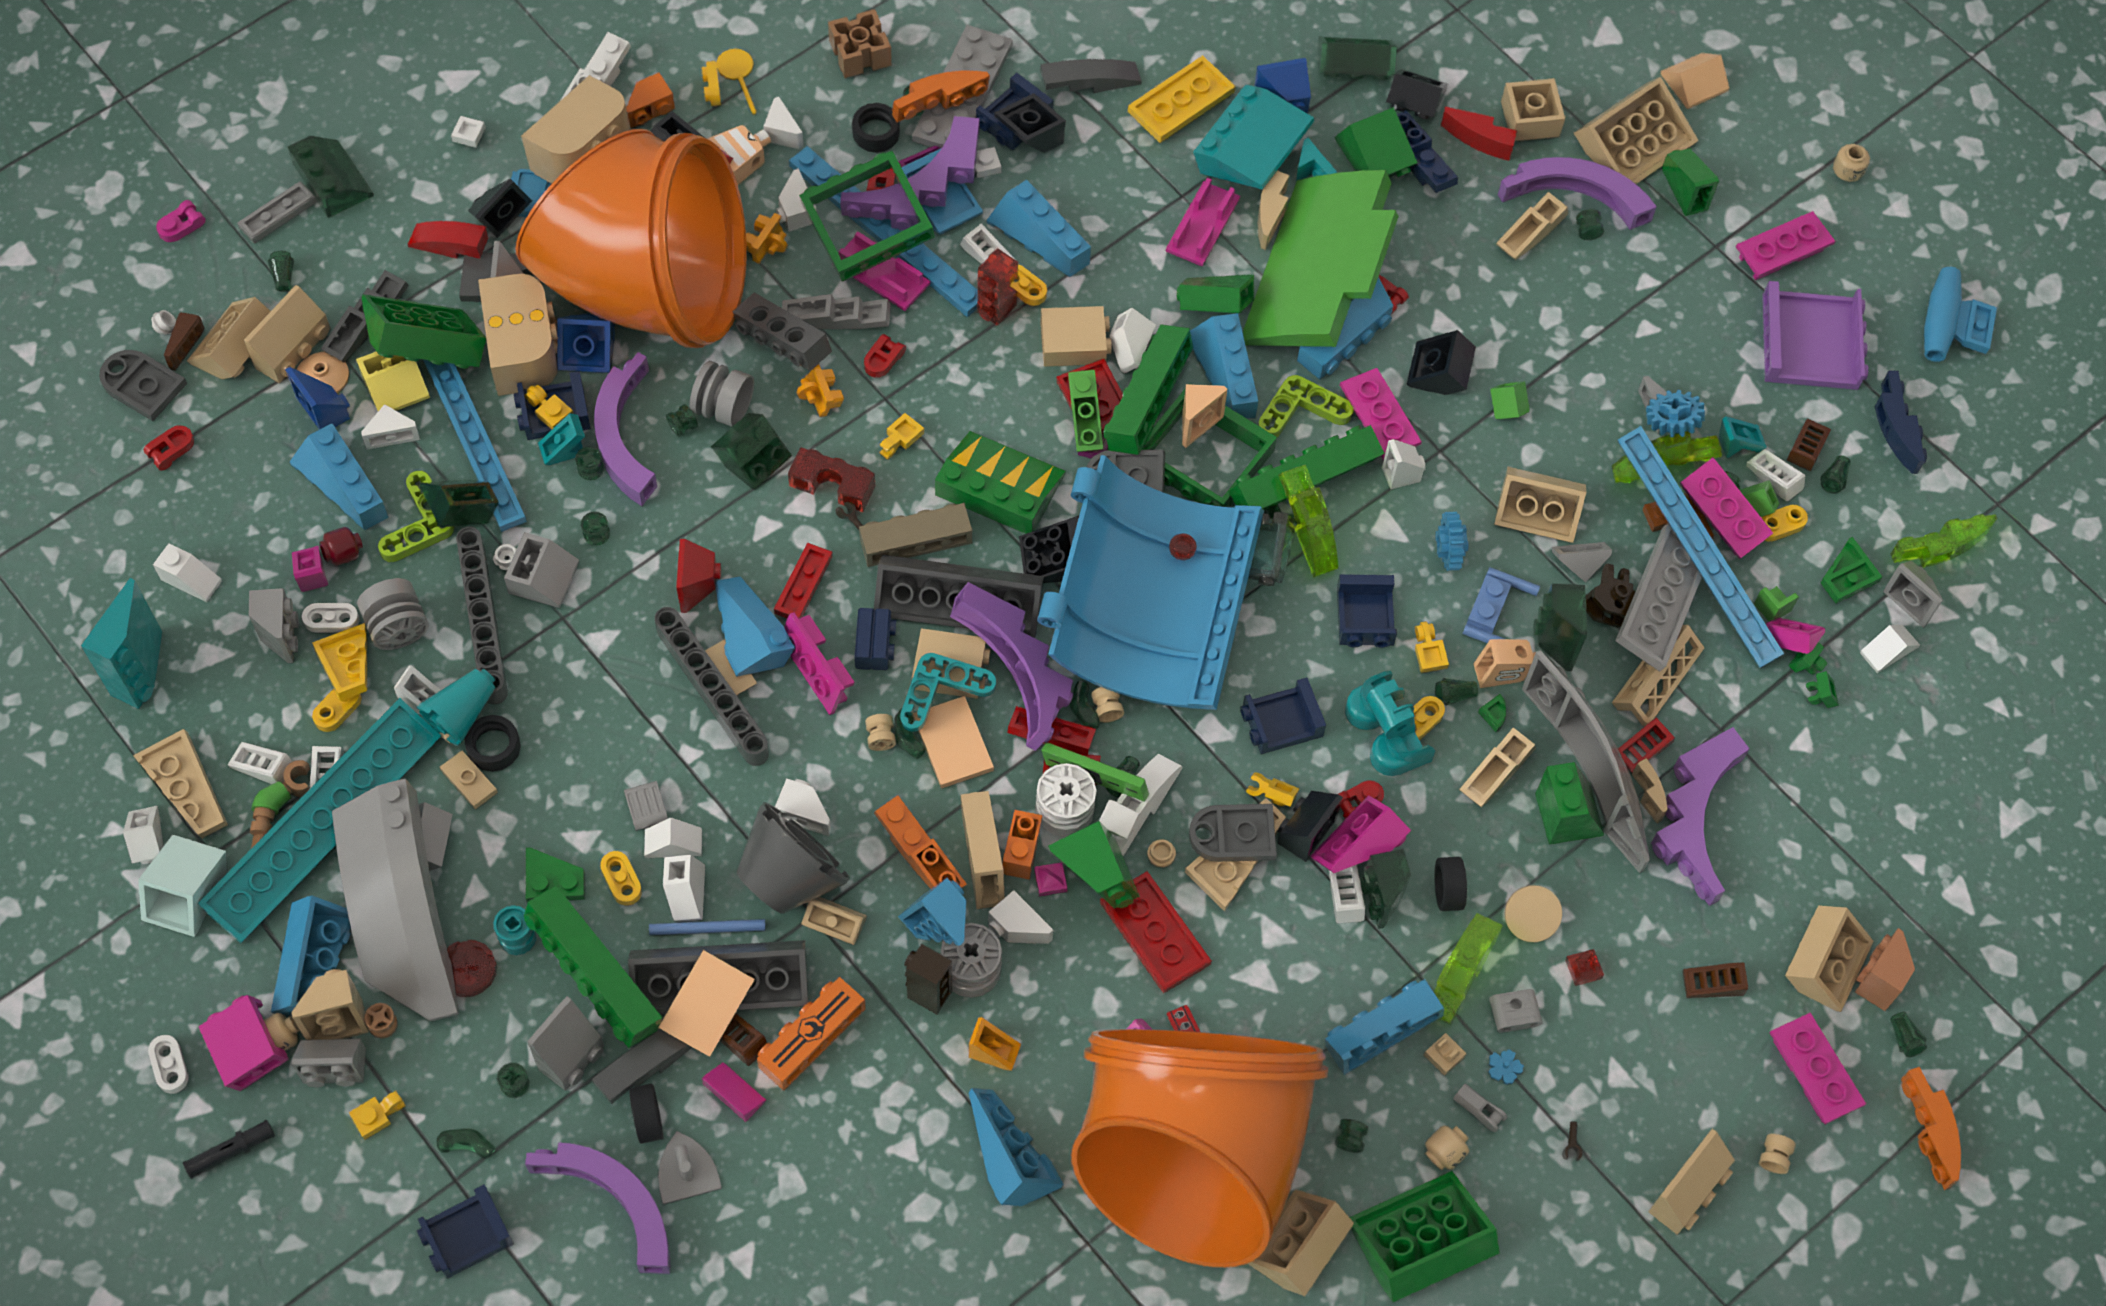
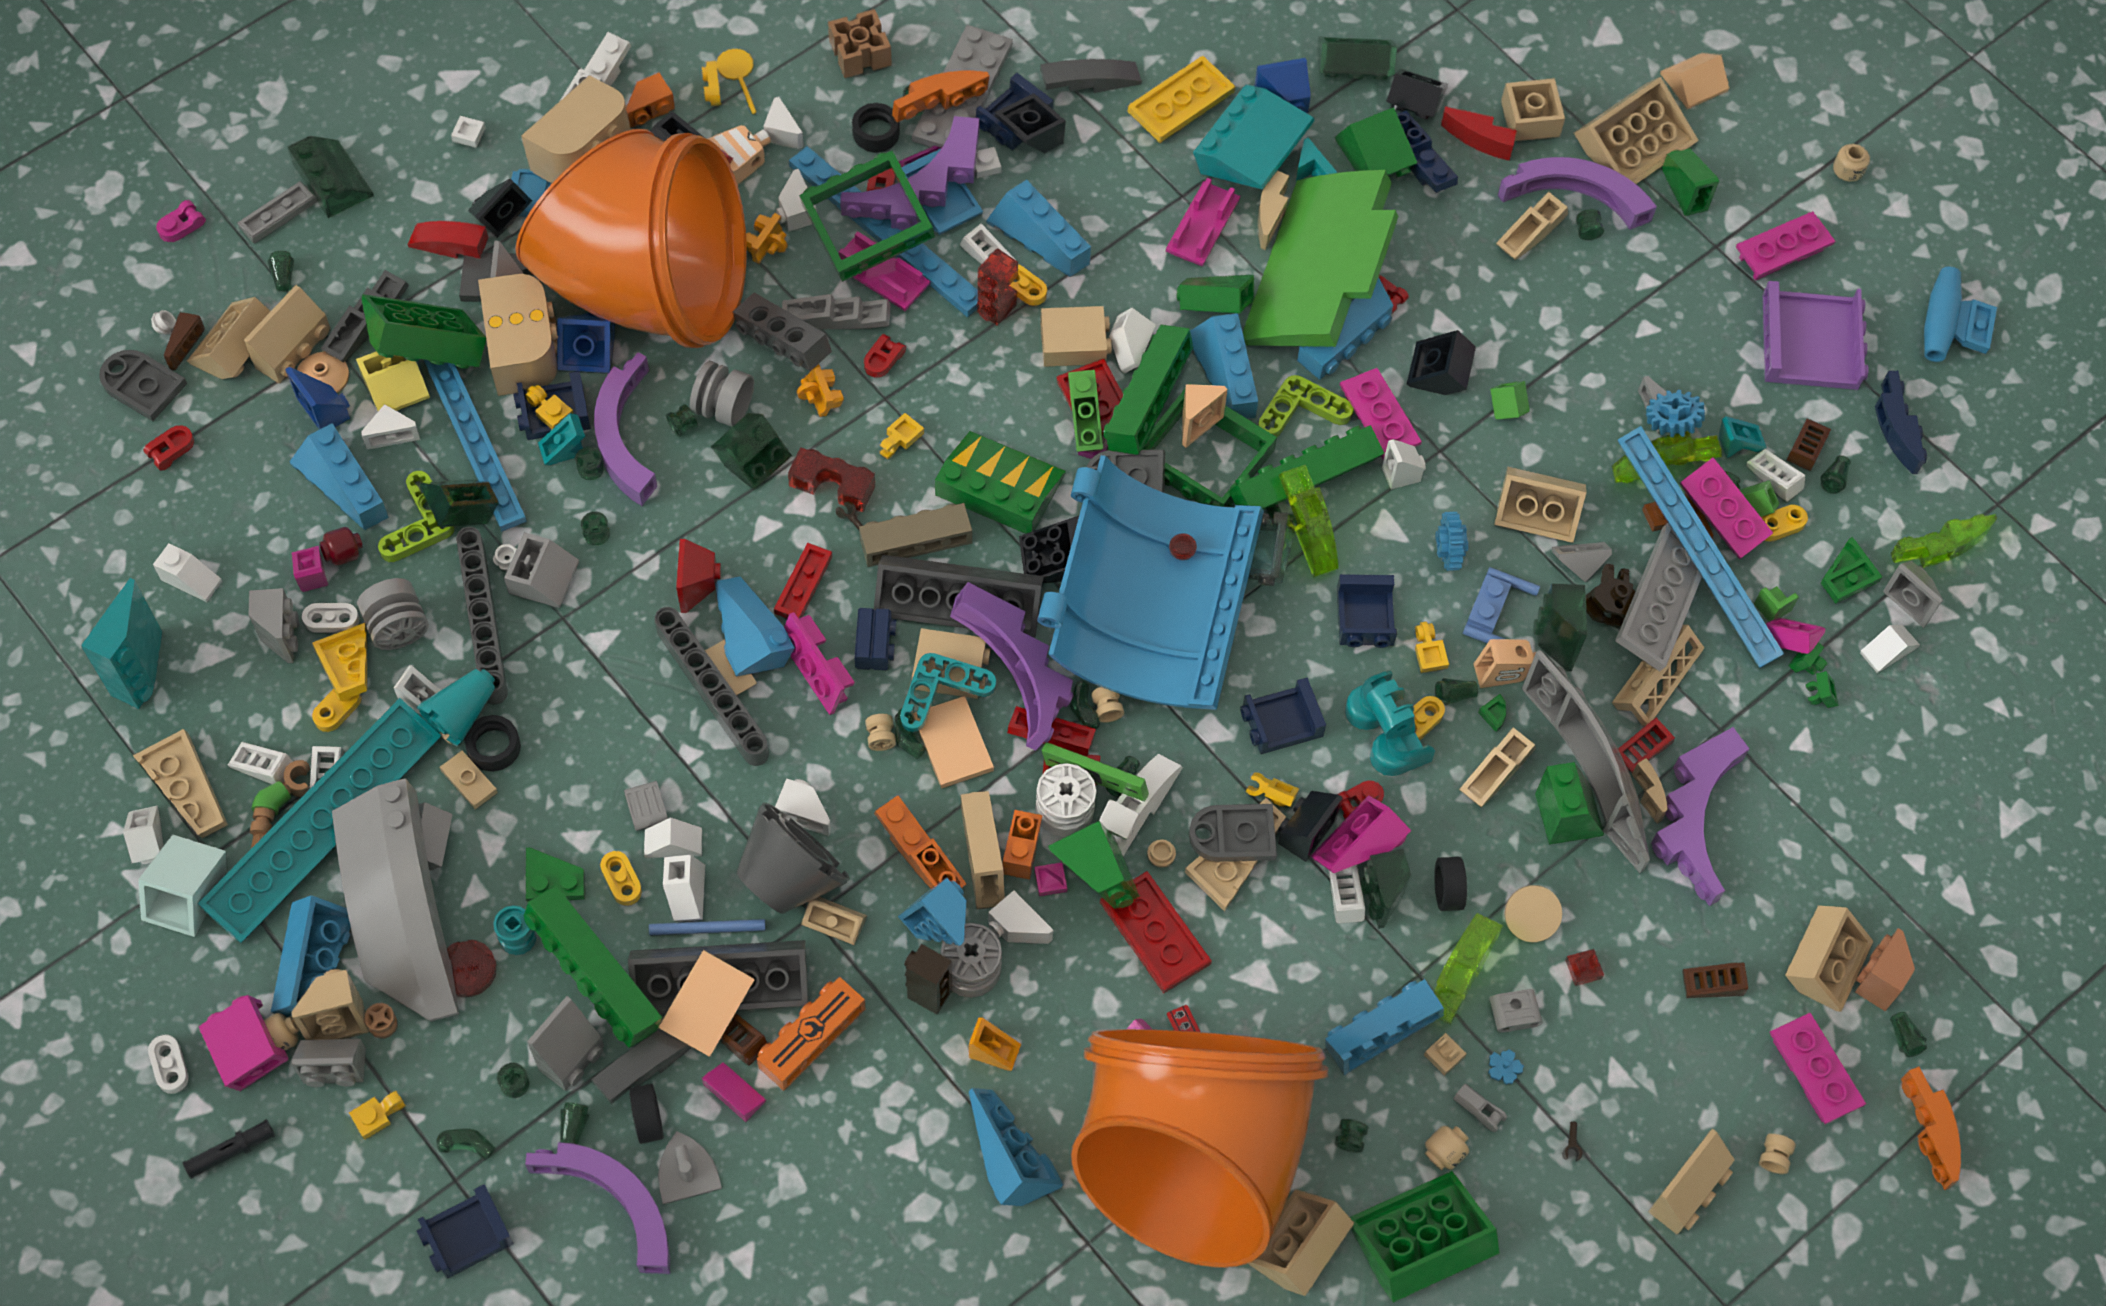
none -> clear green cone [560,1102,590,1145]

